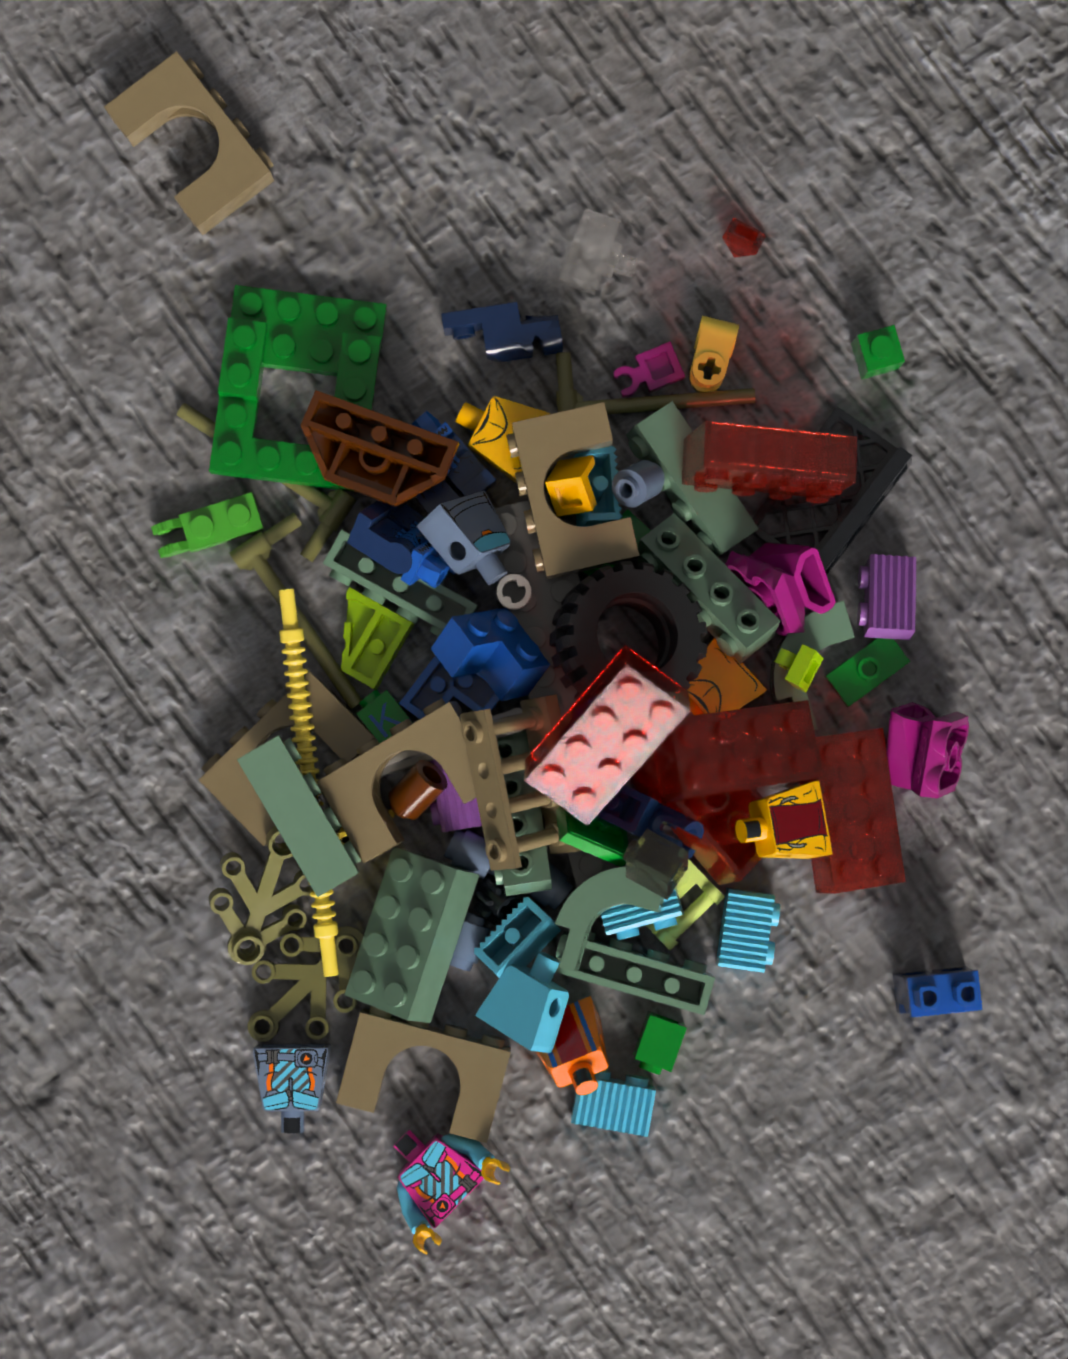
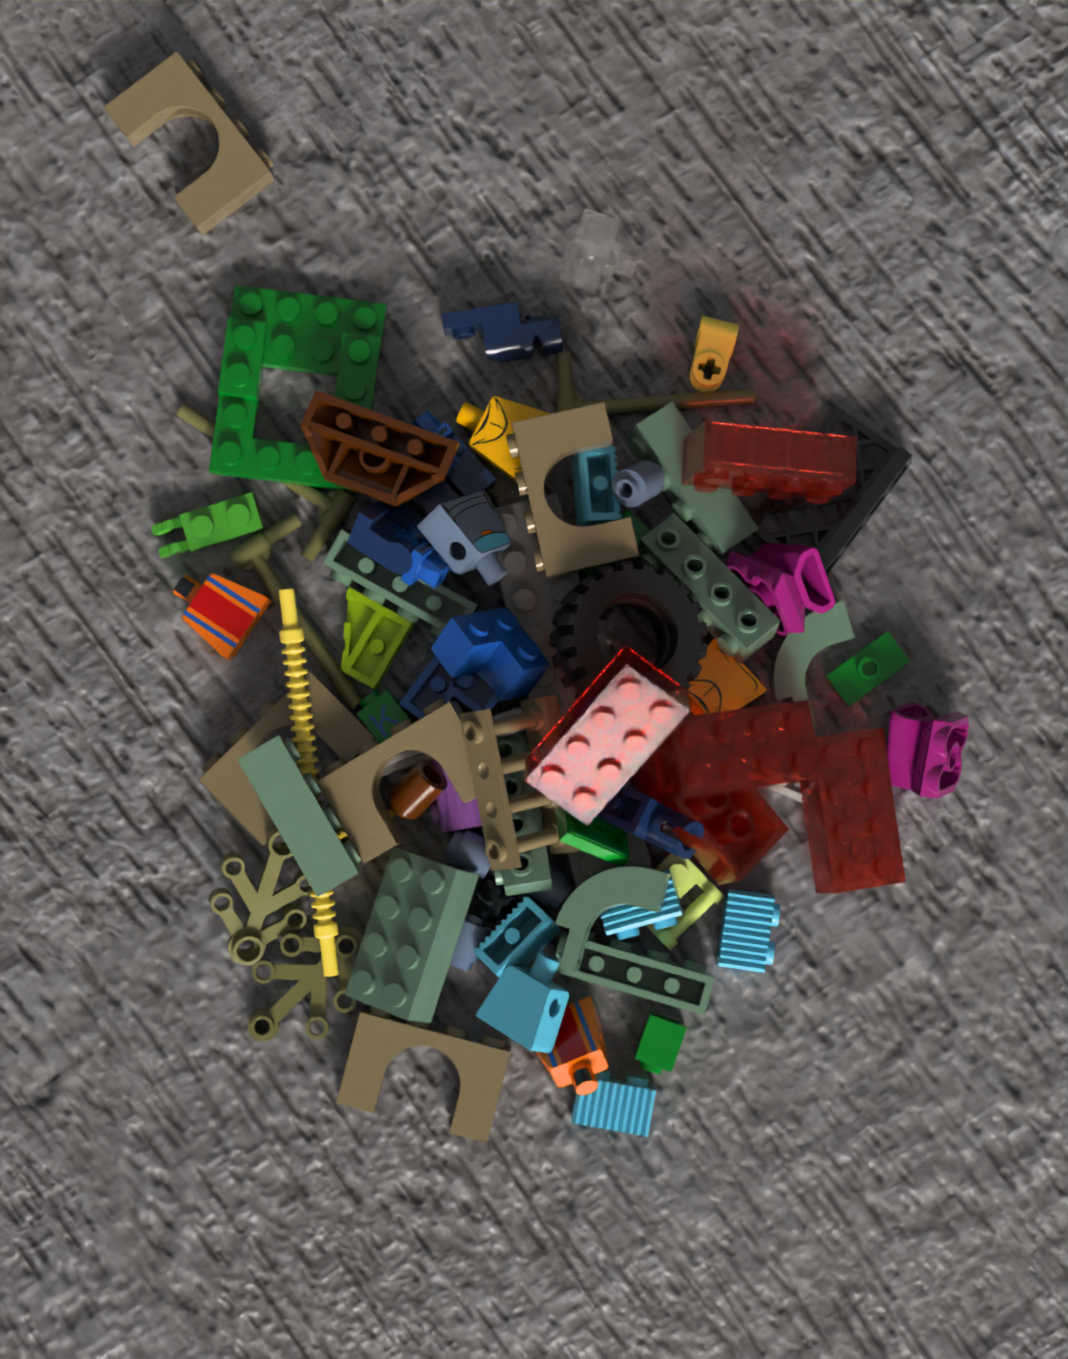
torso [253,1044,331,1134] -> none
torso [393,1130,510,1255] -> none
light grey bush [497,574,531,610] -> none
yellow panel [545,455,597,516] -> none
magenta plate [613,341,685,397] -> none
clear smoke brick [623,829,689,900] -> none
clear red slope [722,218,767,257] -> none
torso [735,781,833,859] -> none
lime tile [774,644,824,693] -> none
green brick [851,325,905,380] -> none
medium lavender brick [857,554,916,640] -> none
blue hips [893,966,983,1018] -> none
none -> torso [173,573,272,661]

